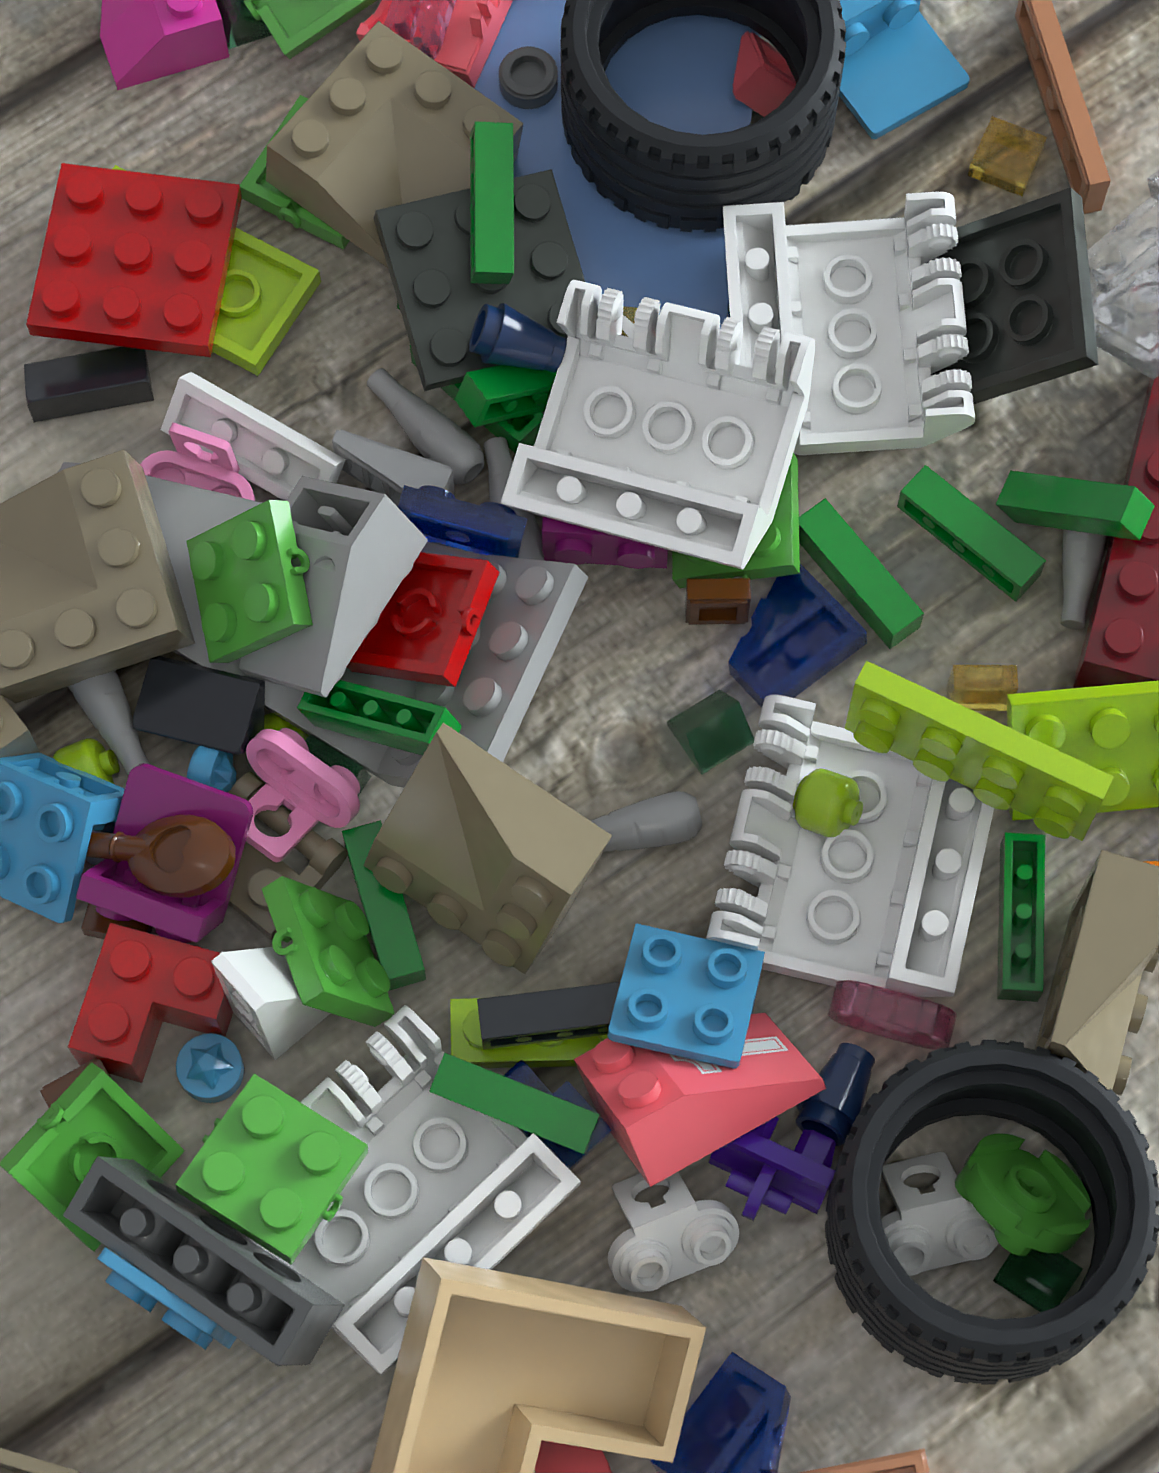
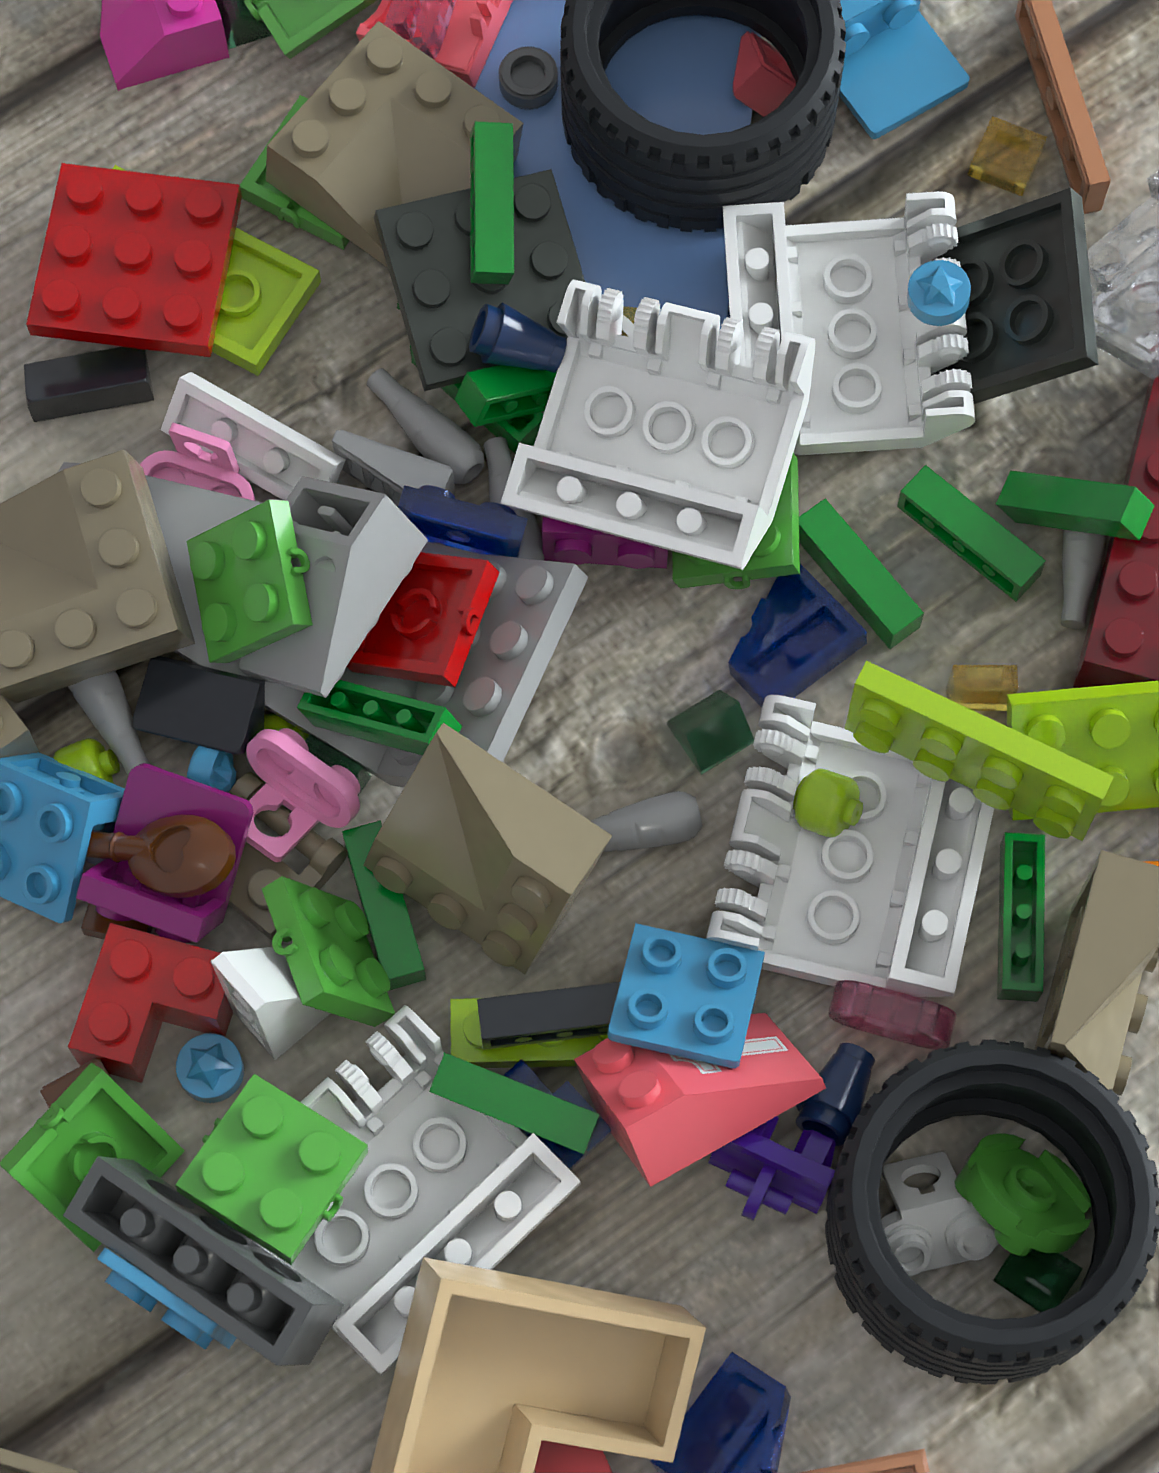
white bracket [608,1172,739,1292] -> none
reddish brown tile [685,578,751,625] -> none
none -> dark azure tile [907,260,971,326]

